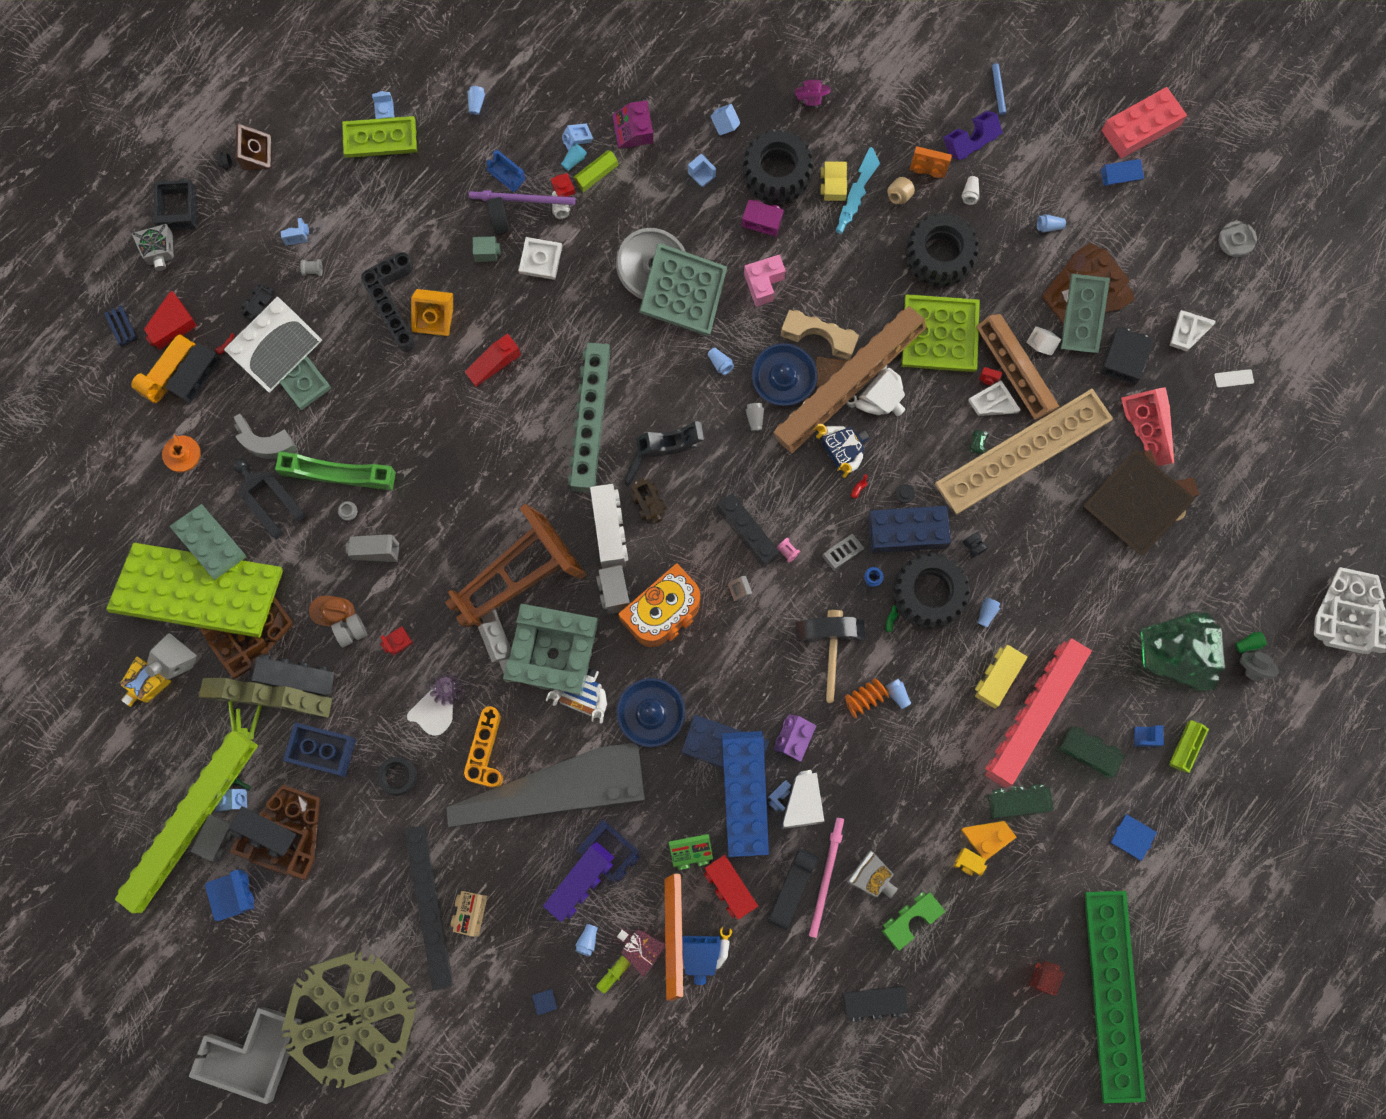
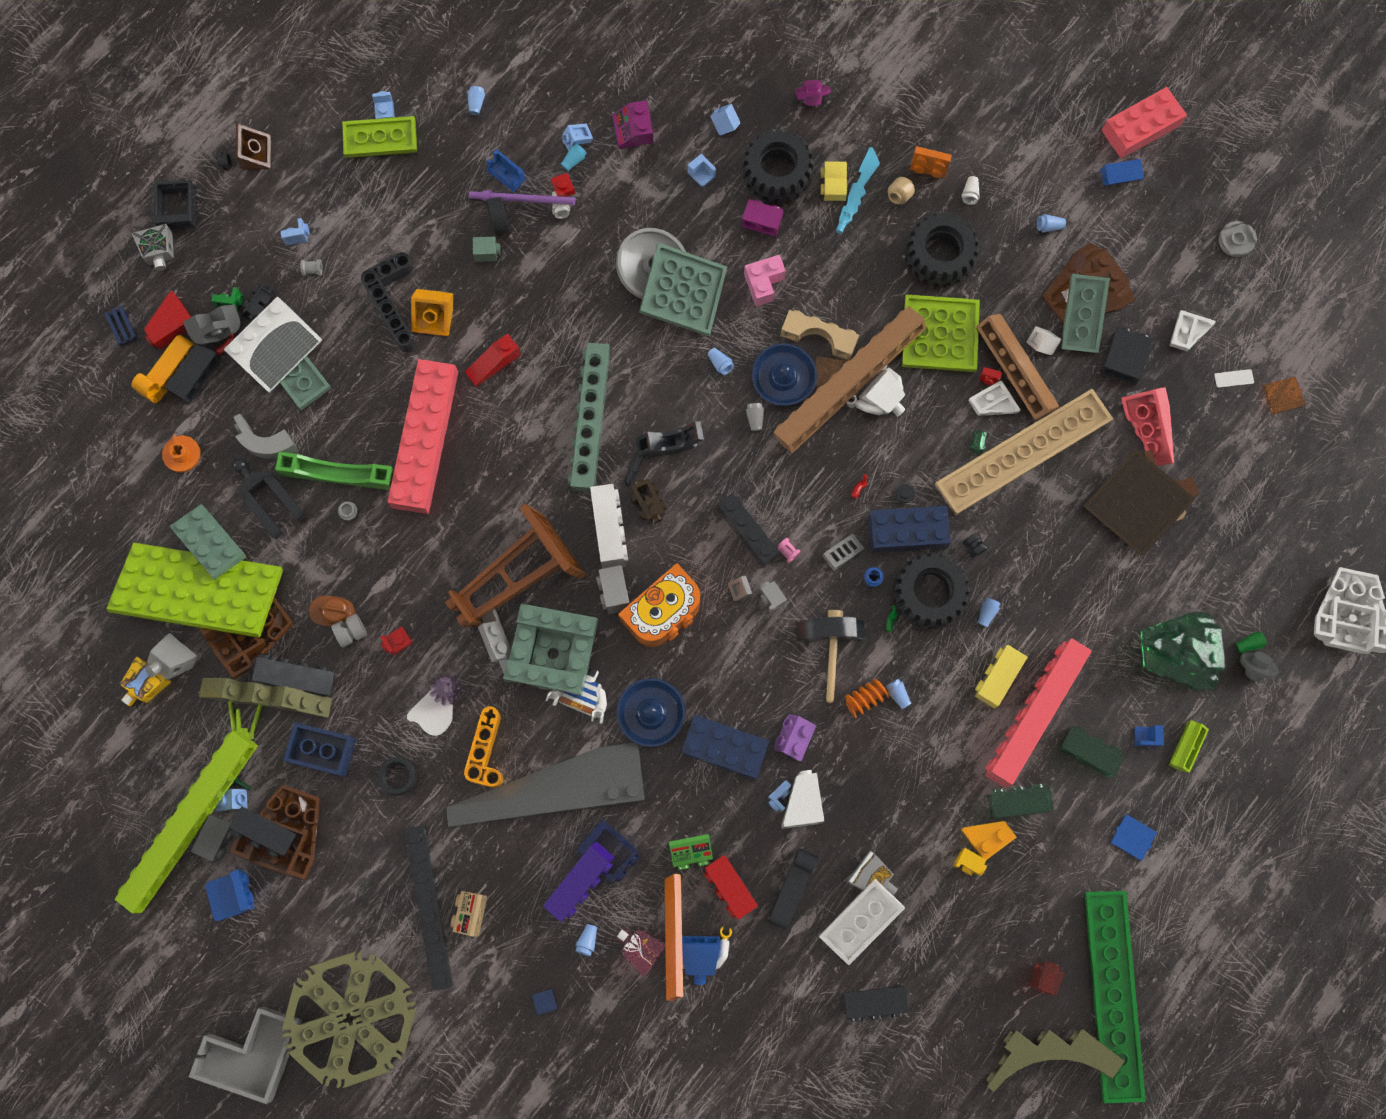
light grey slope [346,534,399,562] -> none
white plate [519,237,562,280] -> none
lime piece [573,150,618,192] -> none
lime axle [596,956,631,993] -> none
blue brick [722,731,769,857] -> none
bright pink bar [809,818,844,938] -> none
torso [813,424,869,478] -> none
bright green arch [882,892,946,951] -> none
dark purple arch [943,110,1003,160] -> none
medium blue bar [992,63,1006,115] -> none
none -> dark grey brick [183,305,240,344]
none -> green bracket [211,287,243,311]
none -> coral brick [387,359,458,514]
none -> light grey brick [759,581,787,613]
none -> white plate [819,879,905,965]
none -> olive arch [986,1029,1125,1092]
none -> clear orange piece [1263,377,1306,414]

